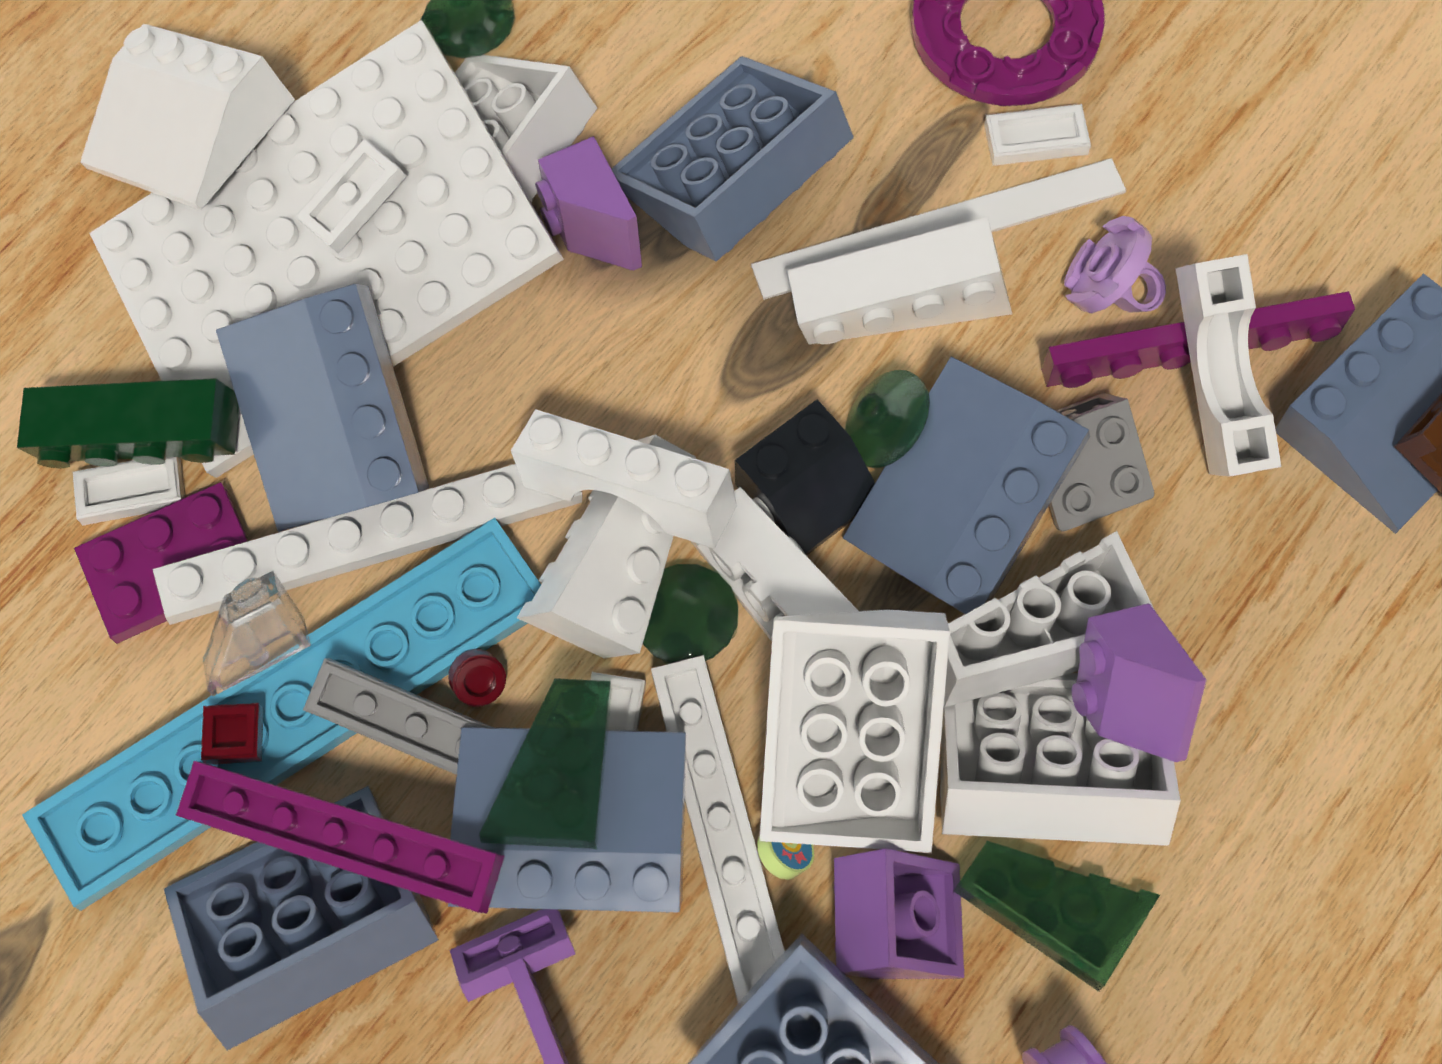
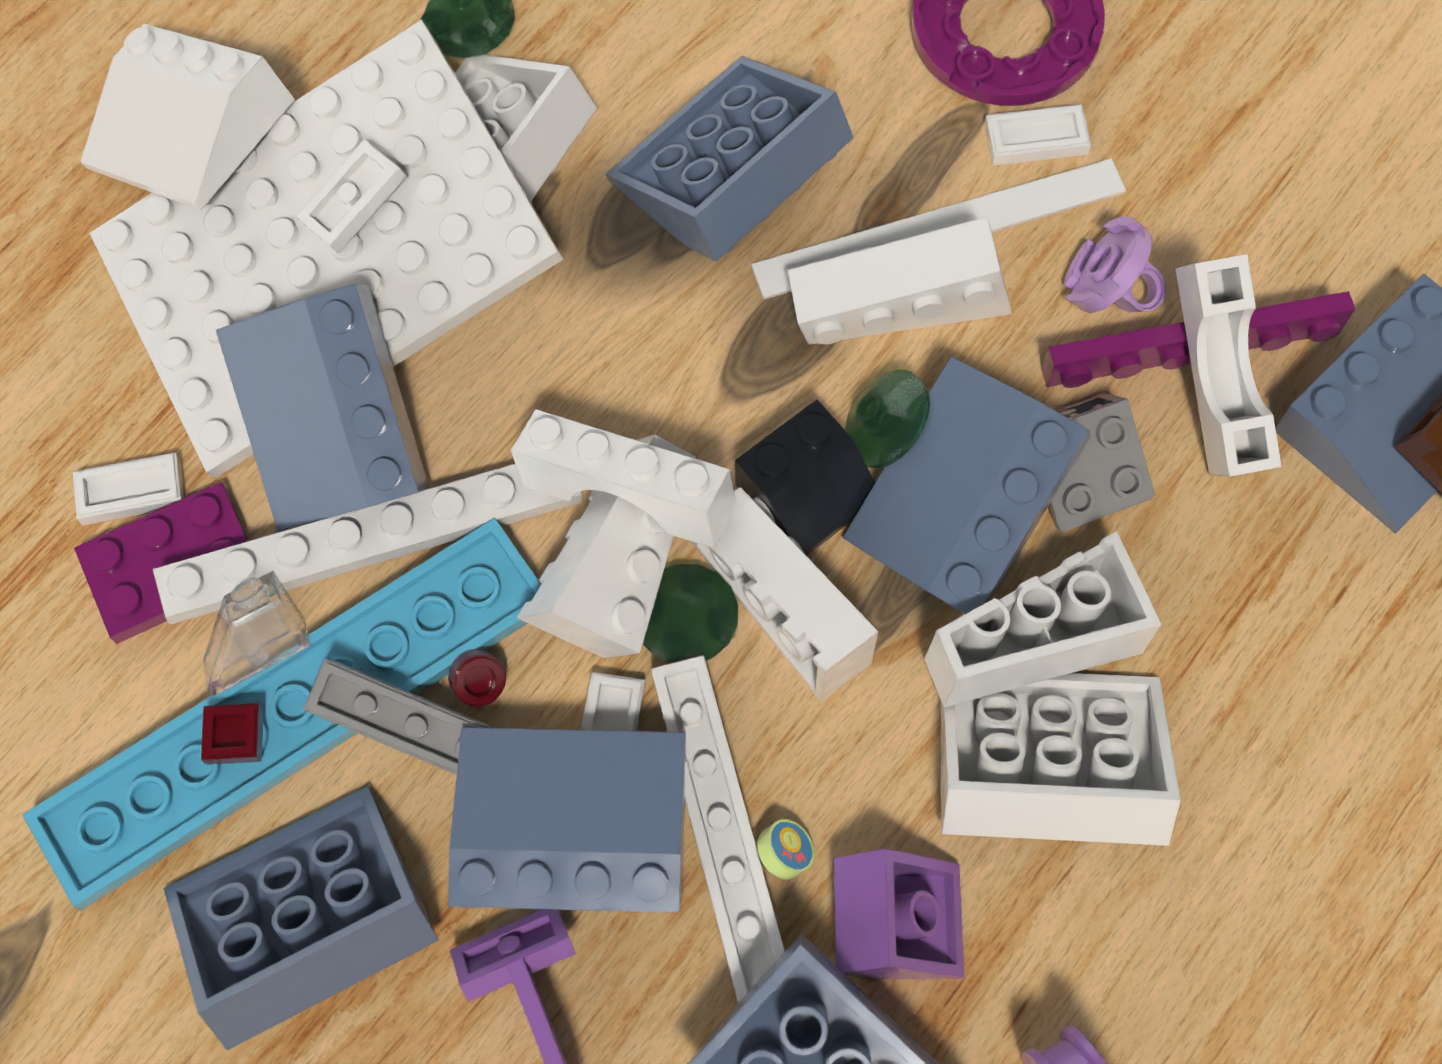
dark green brick [17,378,239,468] -> none
magenta plate [176,761,505,914] -> none
clear green wing [479,678,612,849] -> none
medium lavender slope [535,136,642,271] -> none
white slope [760,610,950,853] -> none
clear green wing [954,841,1160,992] -> none
medium lavender slope [1072,603,1206,762] -> none

